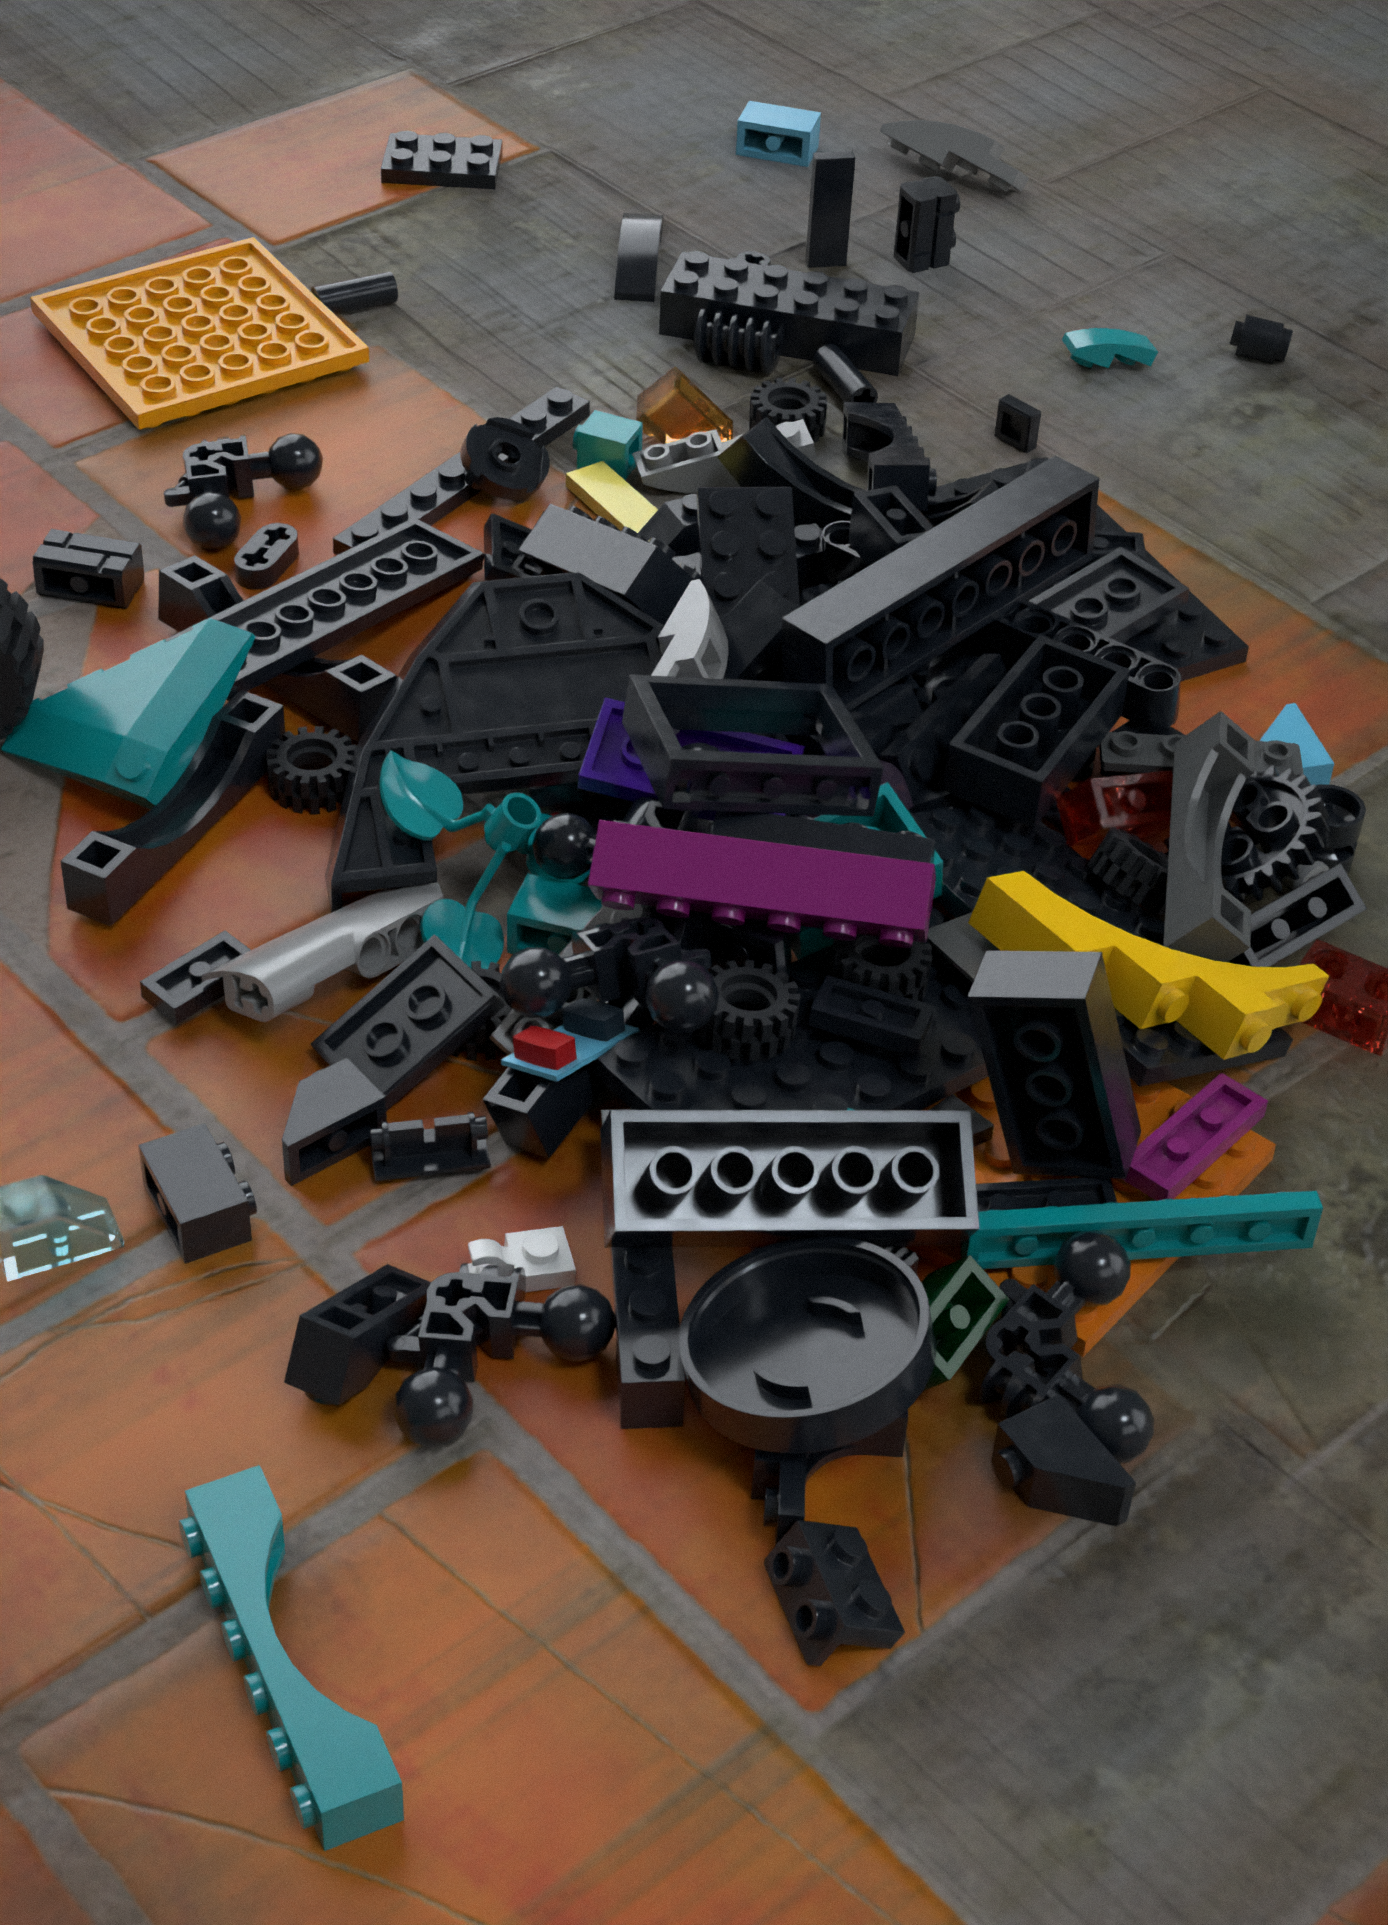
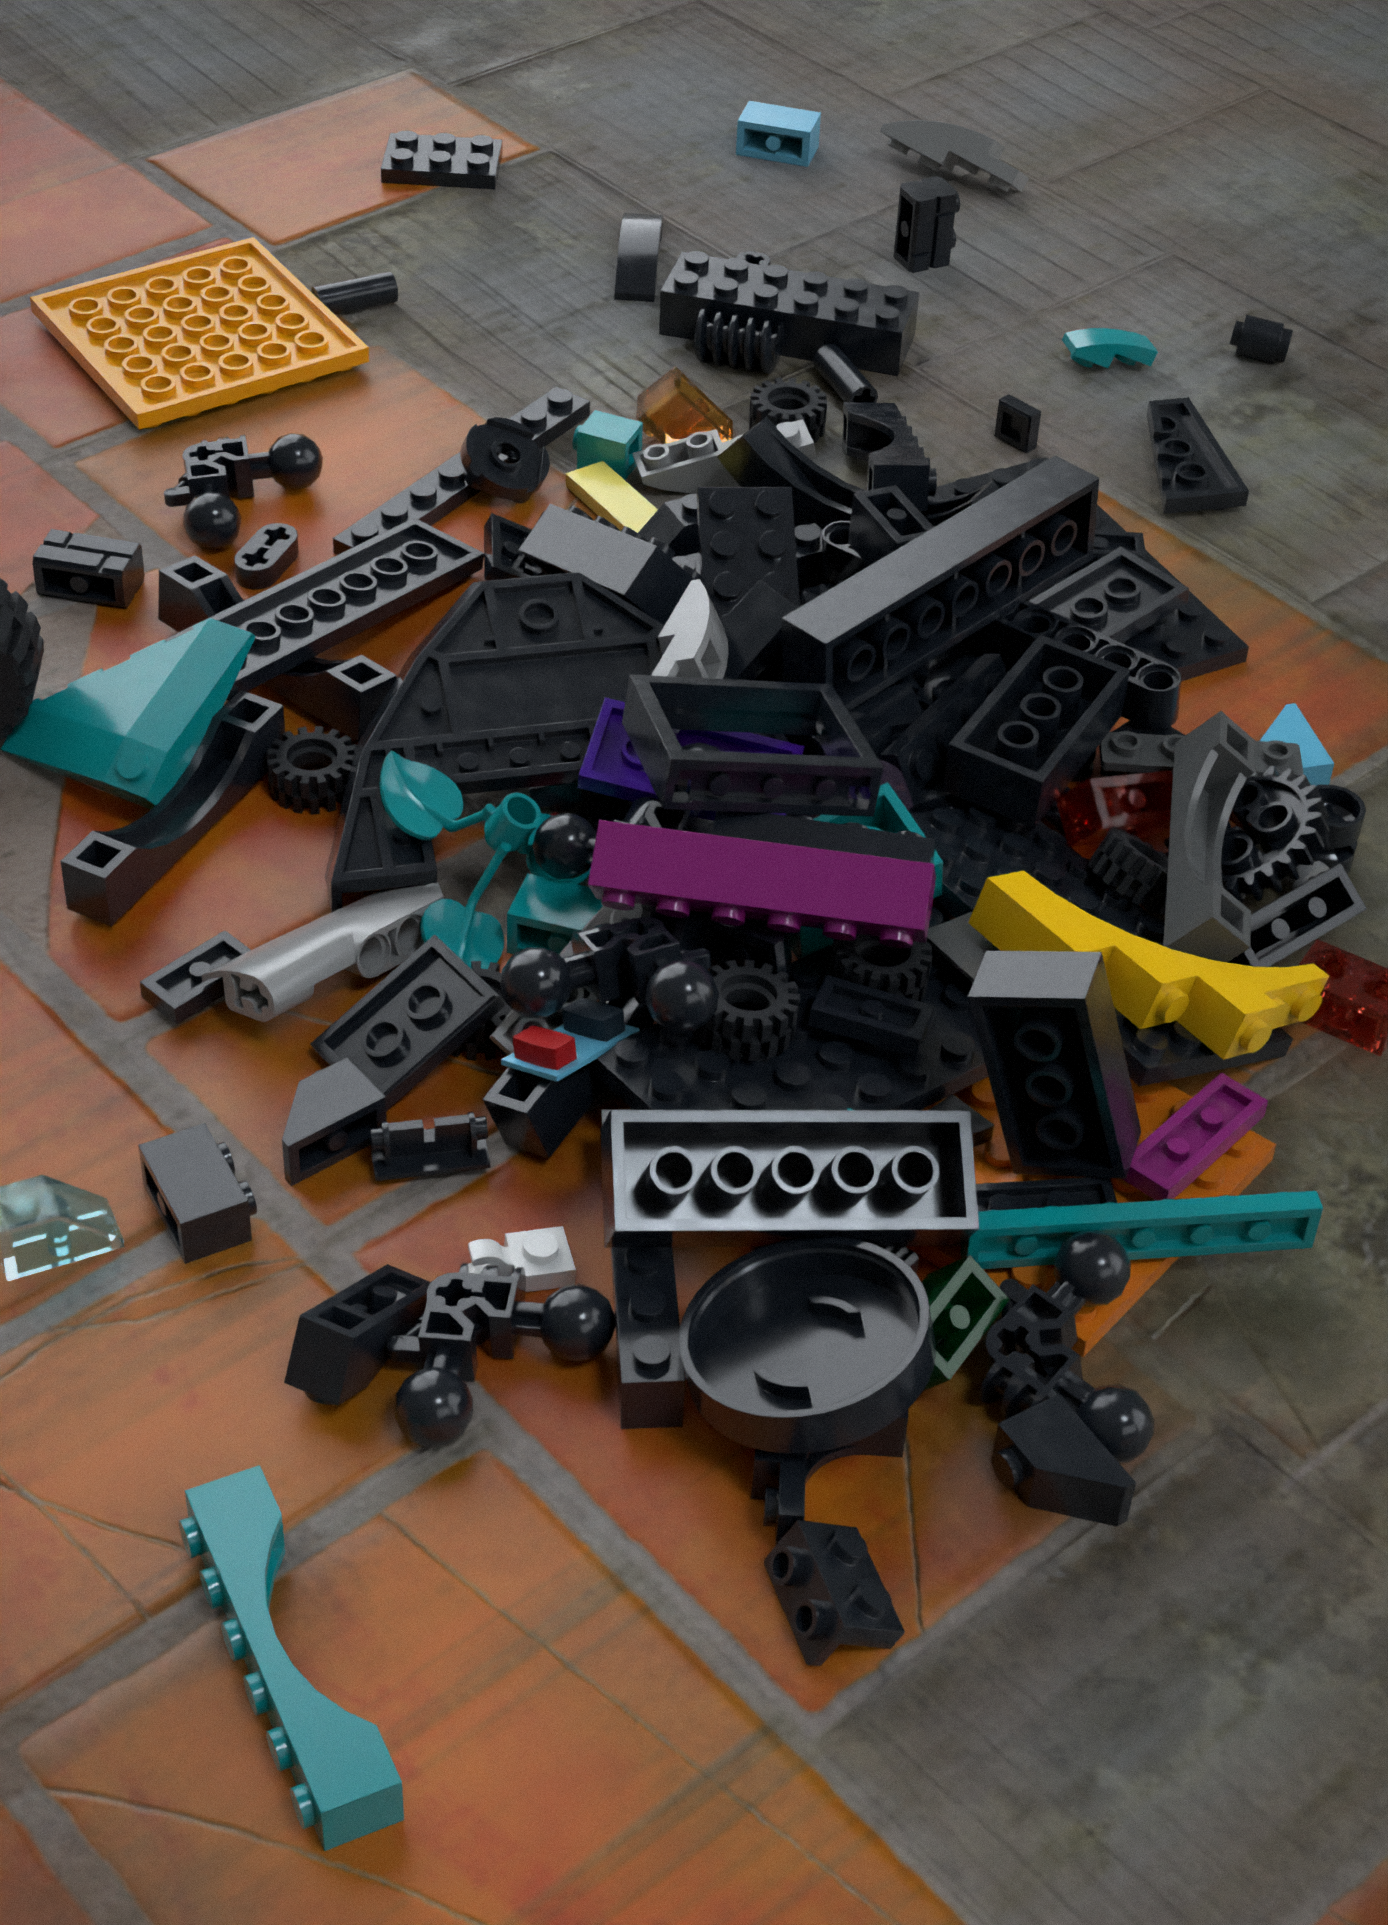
black tile [805,151,856,268] -> none
none -> black wing [1147,397,1249,514]

